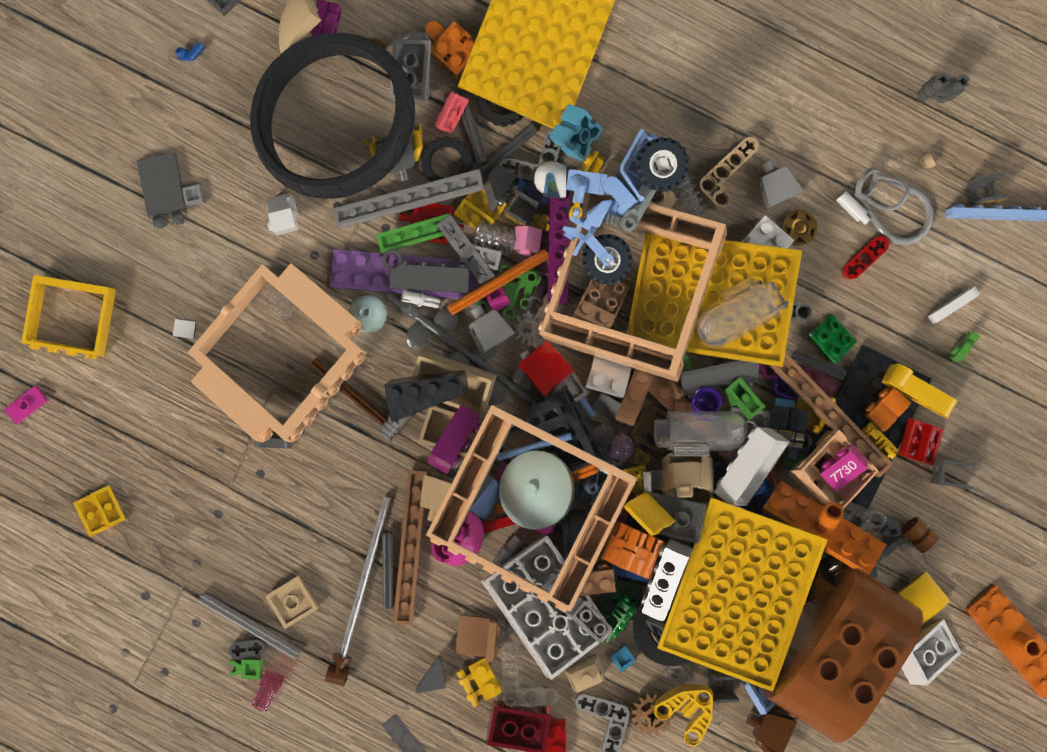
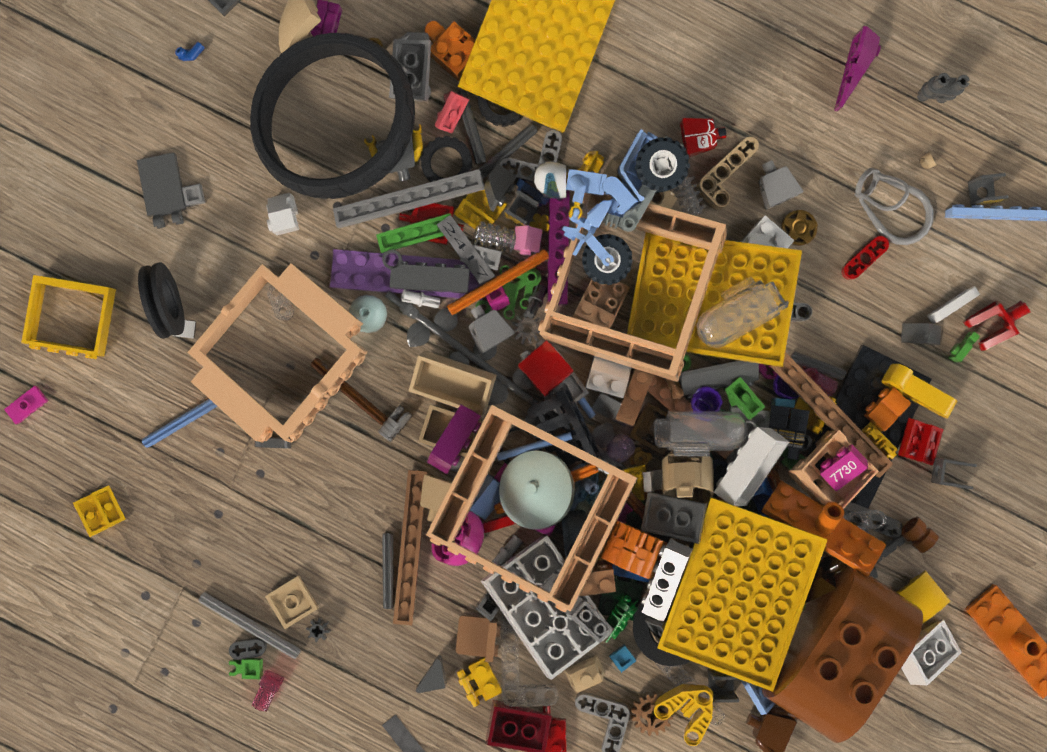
flat silver piece [325,496,391,687] -> none
black wedge [384,370,469,423] -> none
medium azure brick [549,104,603,162] -> none
yellow slope [623,492,675,536] -> none
green hinge [808,314,857,364] -> none
white cylinder [836,191,871,225] -> none
none -> black tyre [138,262,185,339]
none -> medium blue axle [142,399,218,448]
none -> dark grey gear [306,617,331,642]
none -> dark grey slope [476,591,500,621]
none -> red torso [680,118,726,158]
none -> magenta wedge [834,26,881,112]
none -> dark grey slope [901,323,942,345]
none -> red piece [963,301,1031,351]

